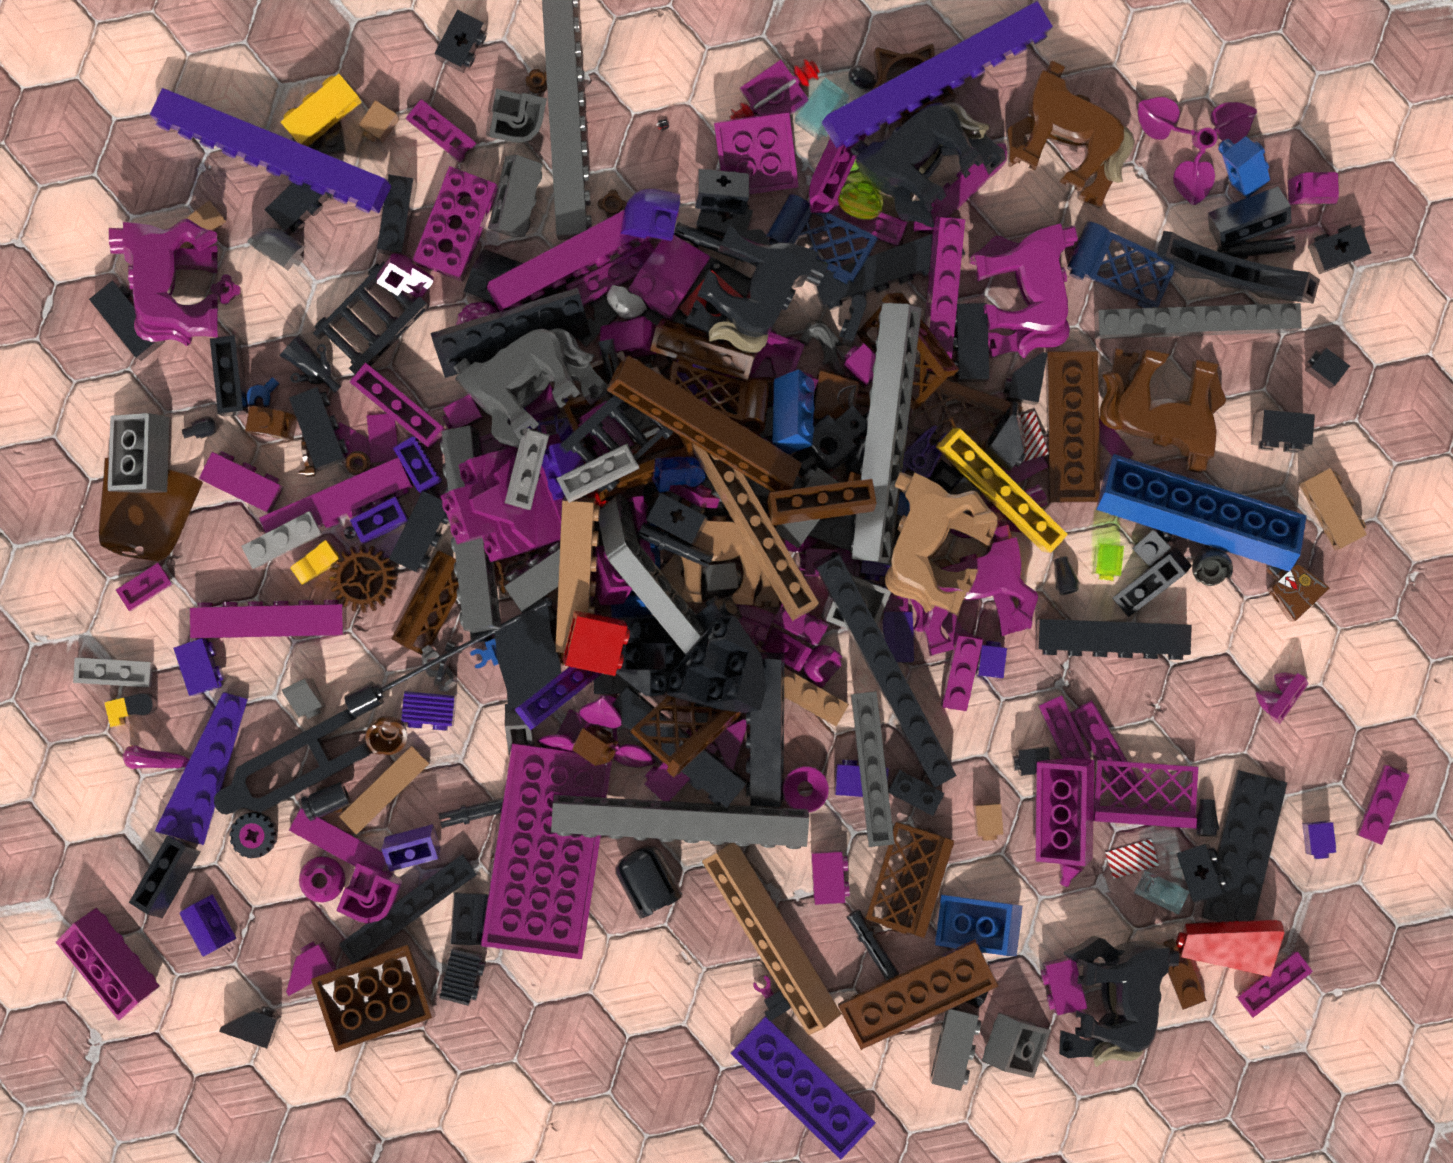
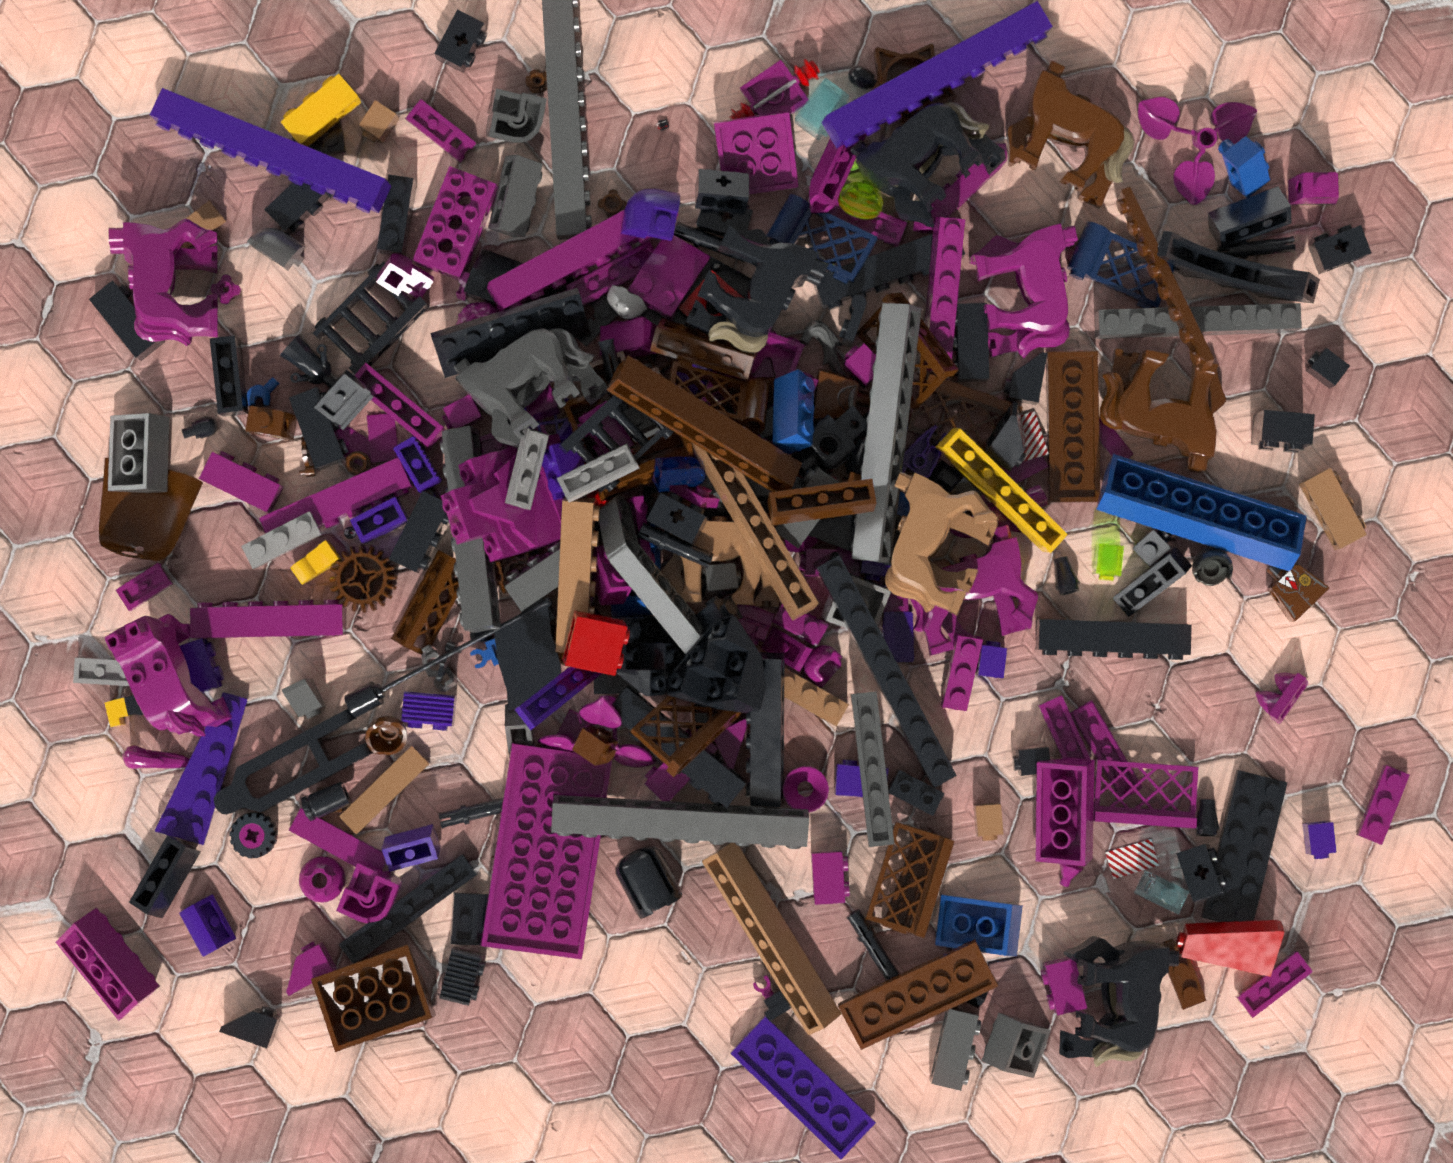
none -> magenta piece [105,613,232,737]
none -> plate [314,369,376,430]
none -> magenta tile [456,271,470,301]
none -> reddish brown plate [1116,187,1214,372]

